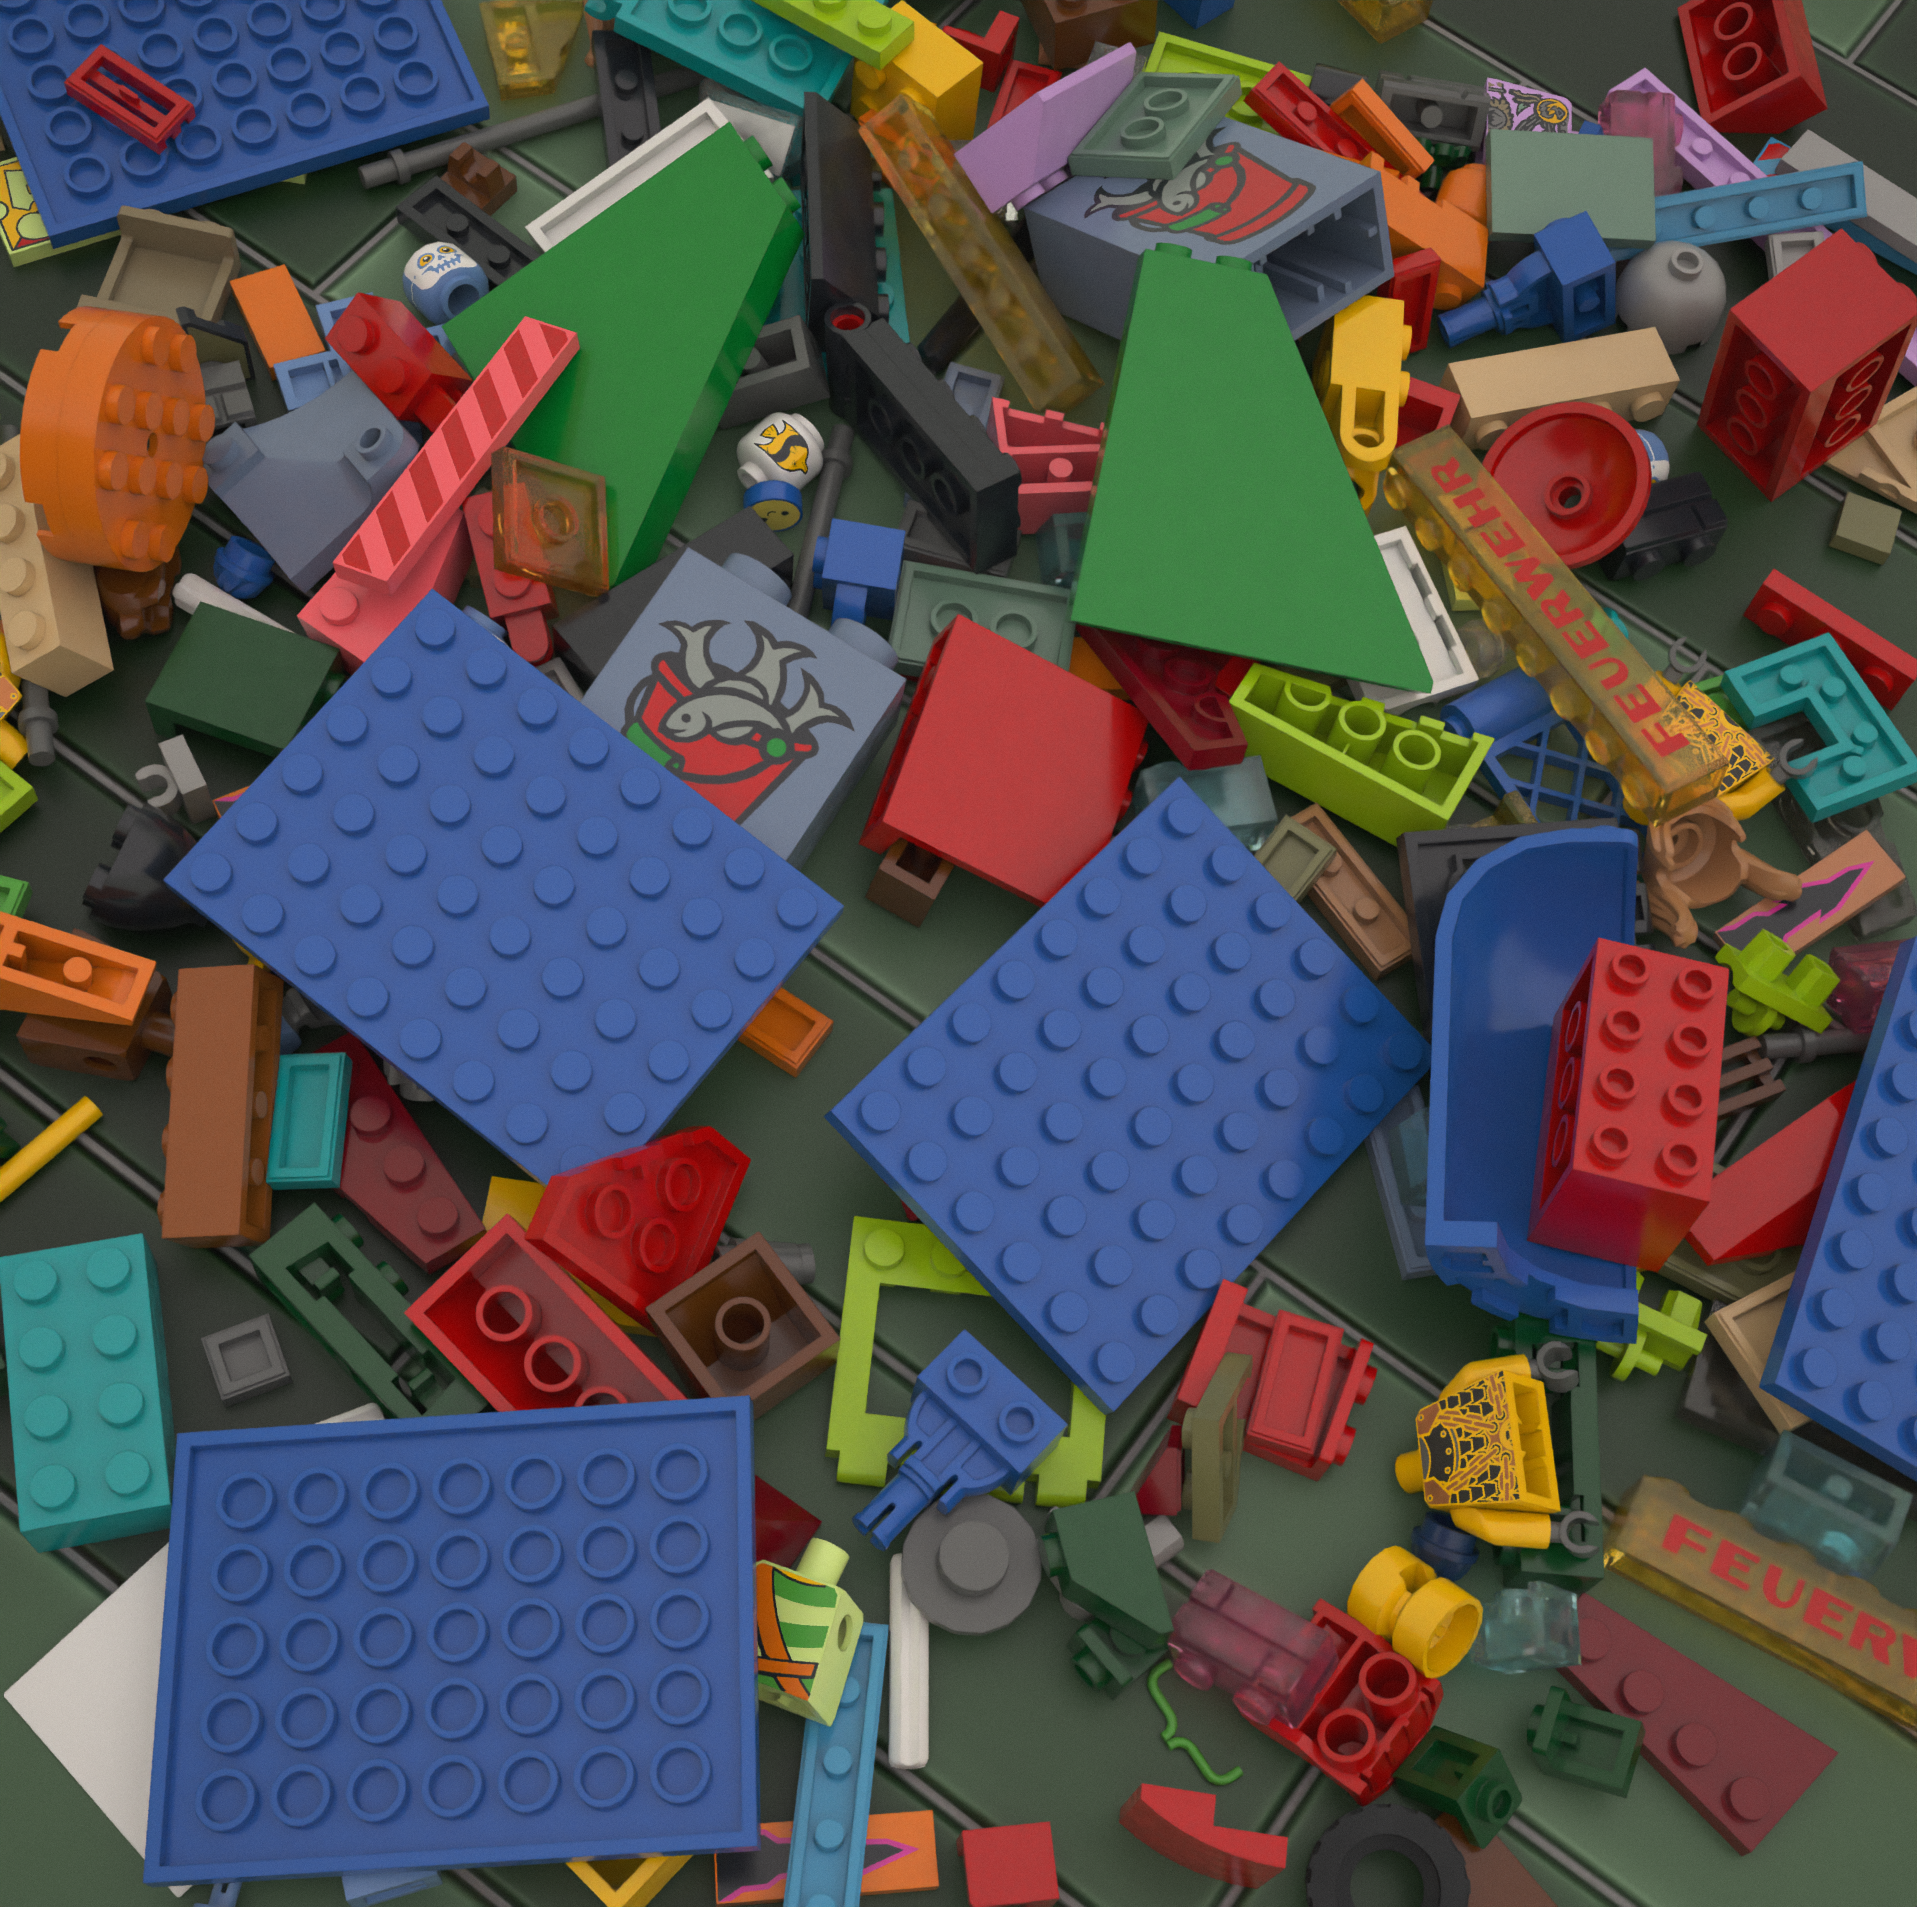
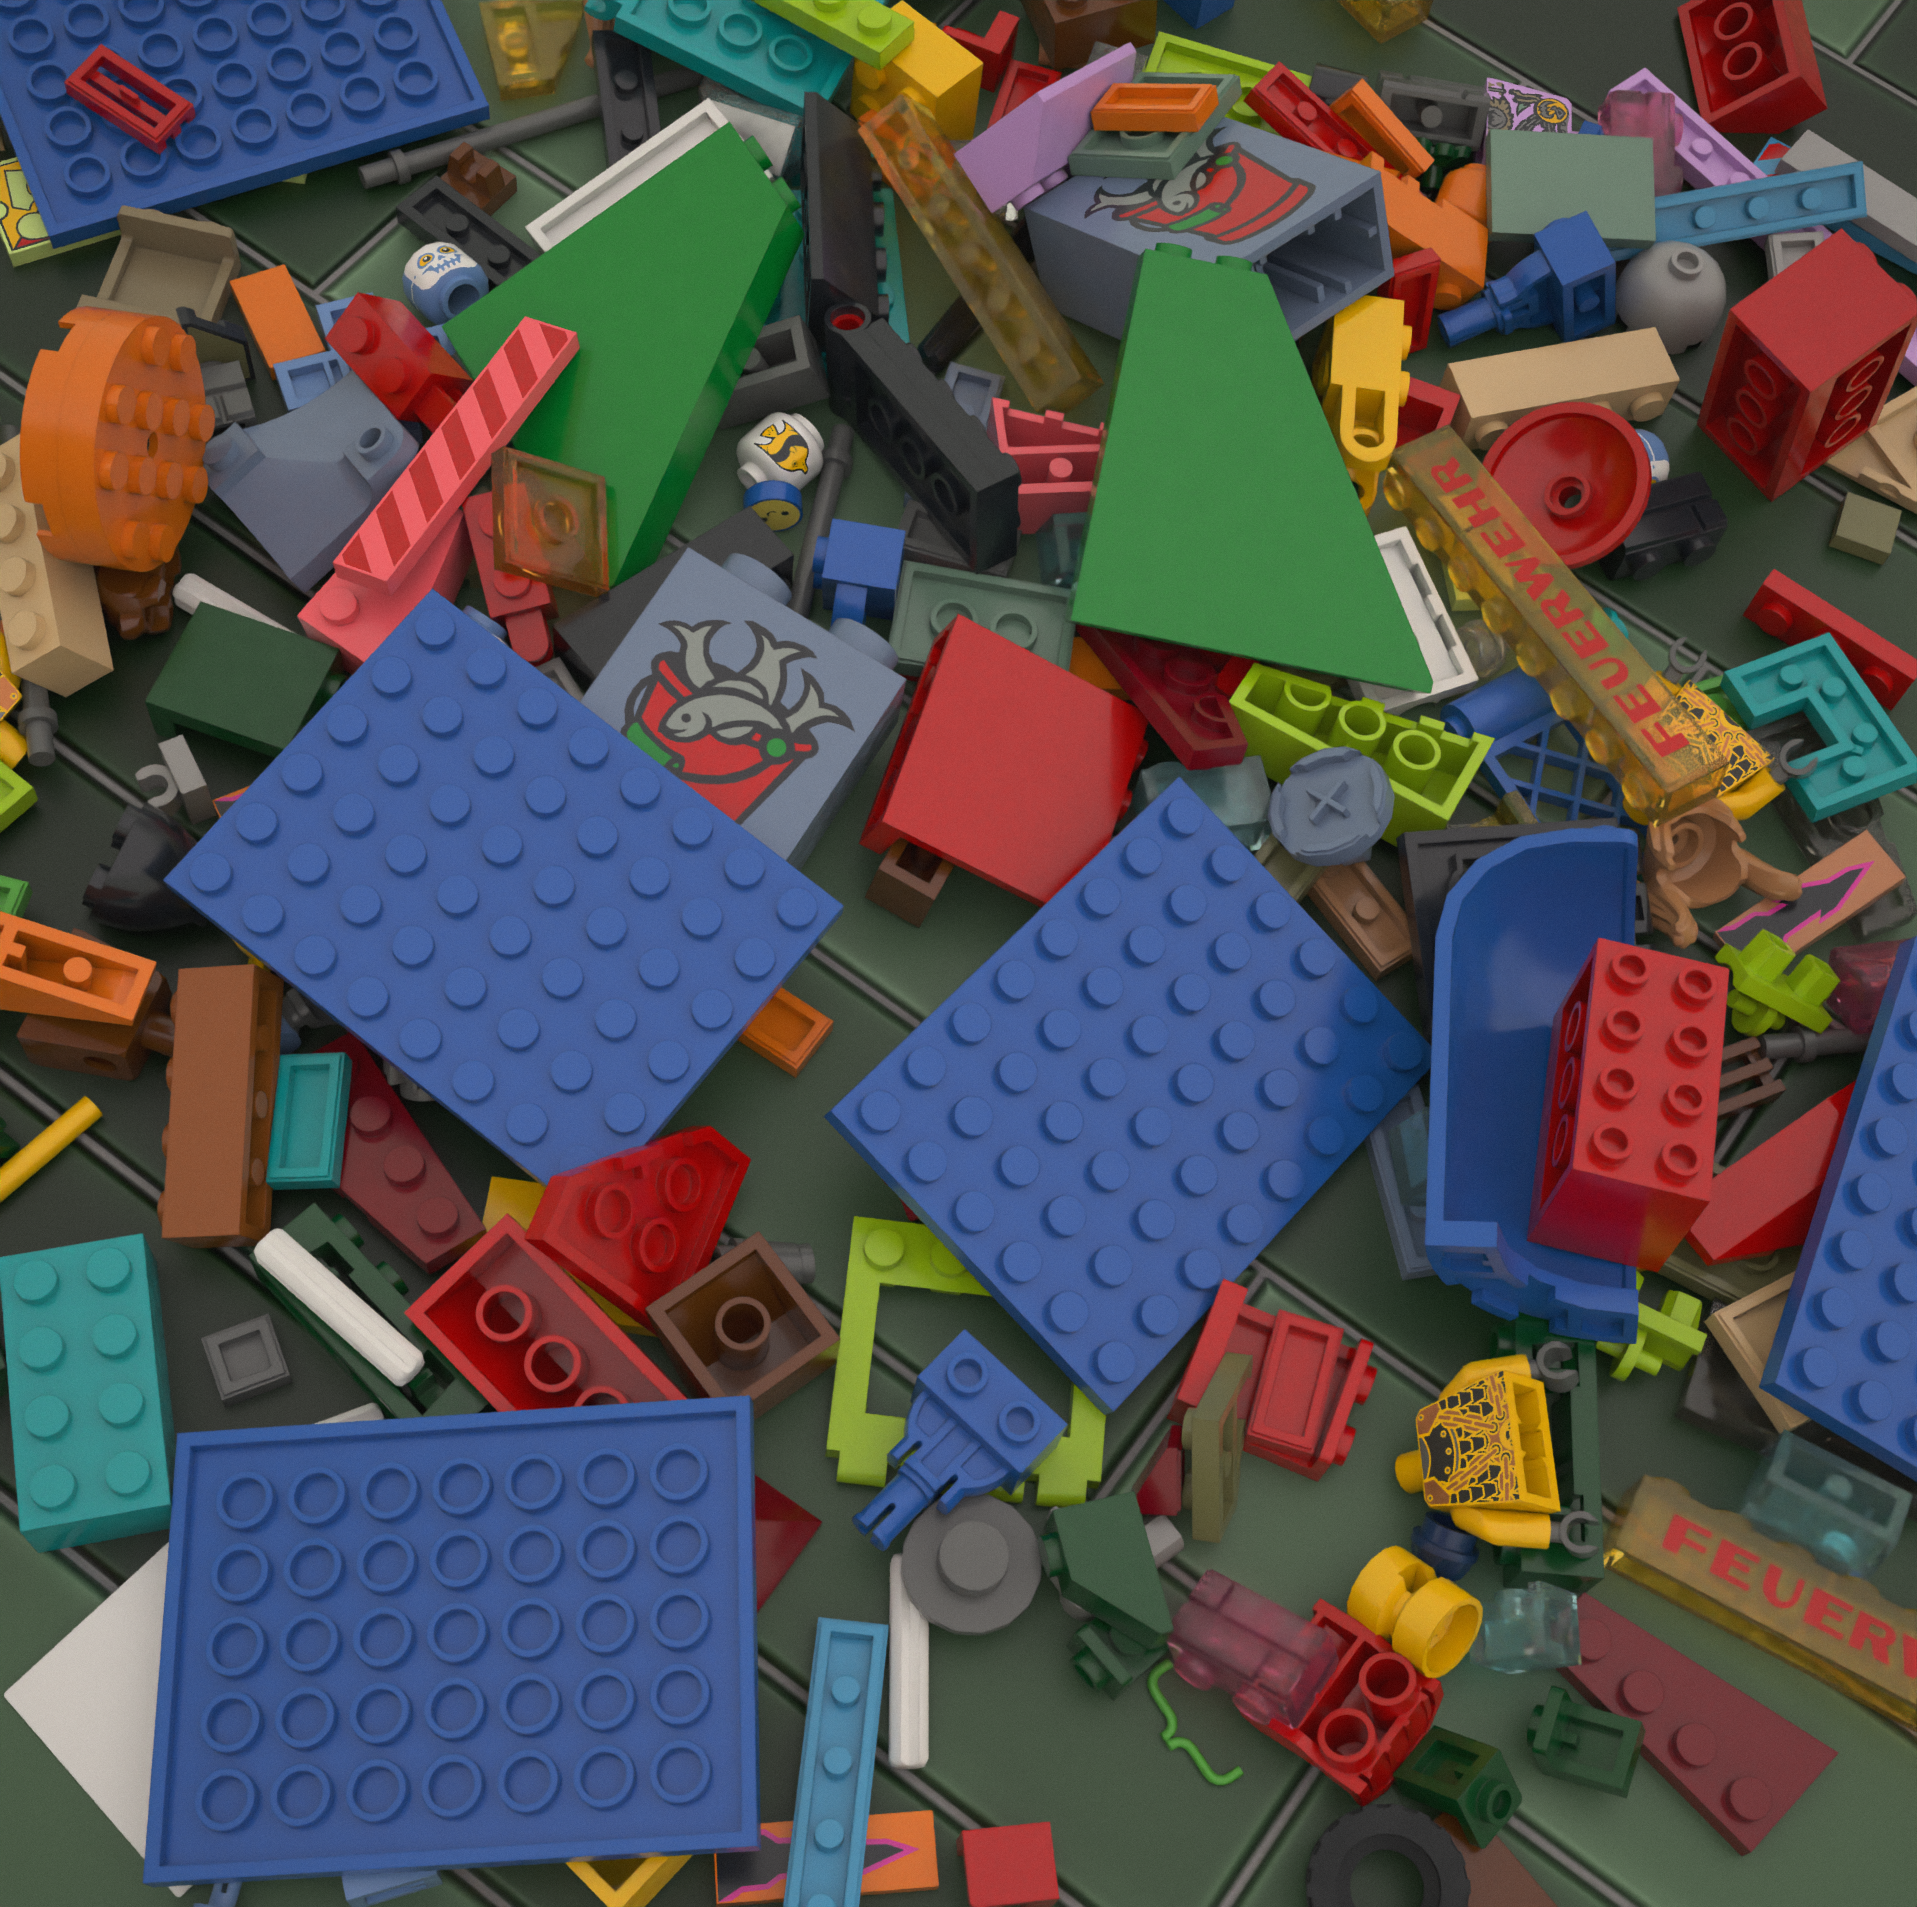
blue plate [213,536,275,599] -> none
torso [756,1538,863,1727] -> none
red slope [1119,1783,1288,1889] -> none
none -> white axle [254,1228,425,1386]
none -> orange tile [1090,83,1219,132]
none -> sand blue tile [1268,746,1395,867]

